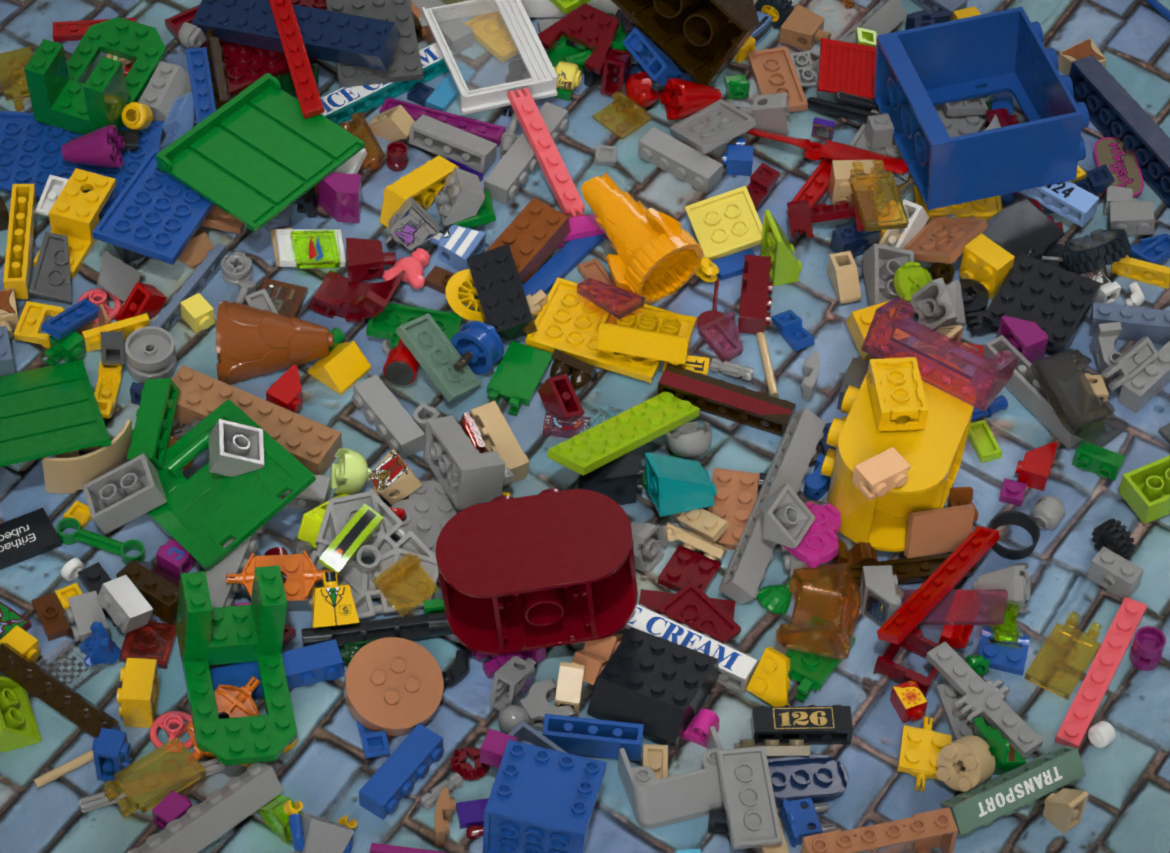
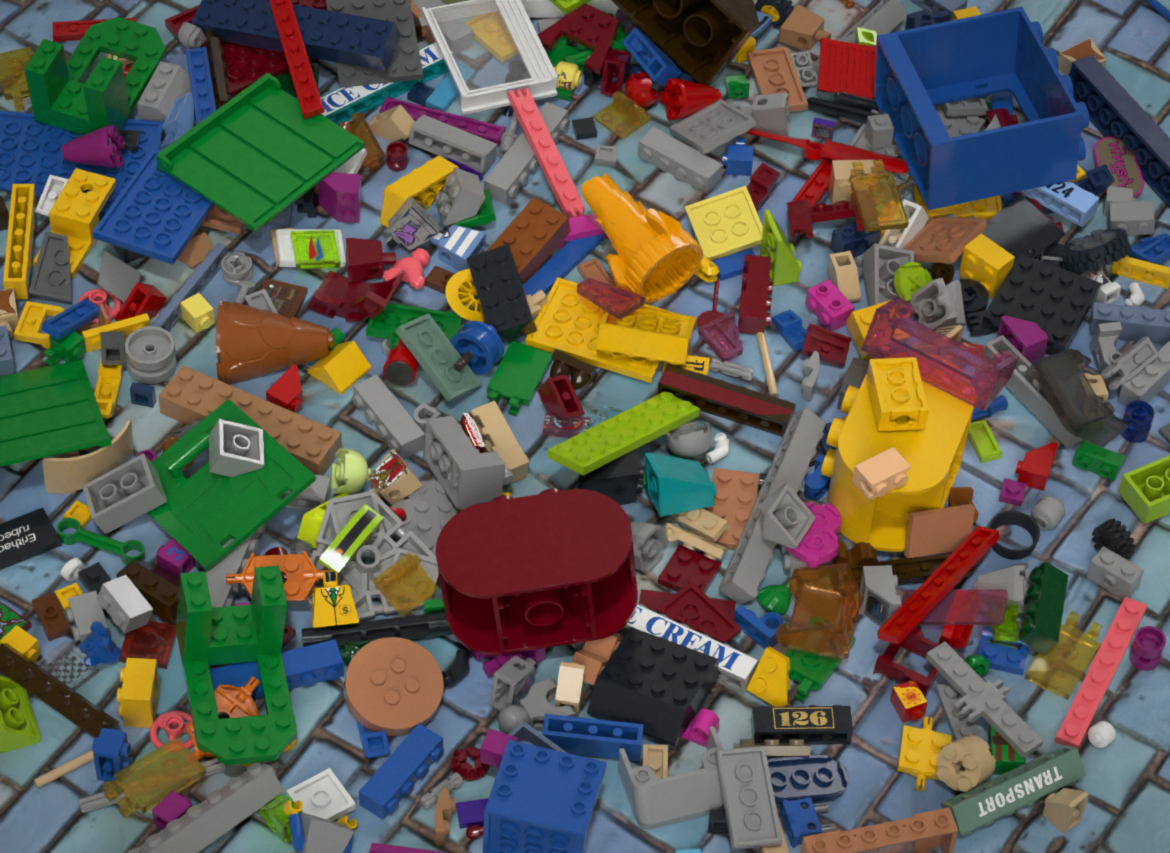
yellow head [121,102,153,130] -> none
green brick [127,378,180,470] -> none
green slope [973,717,1010,764] -> none
none -> white plate [286,768,356,821]
none -> black tile [572,117,597,140]
none -> white arm [705,433,730,464]
none -> blue plate [734,604,784,649]
none -> dark red plate [800,323,852,368]
none -> dark pink brick [805,279,855,331]
none -> dark green brick [1021,561,1068,654]
none -> clear blue wheel [1120,400,1155,443]

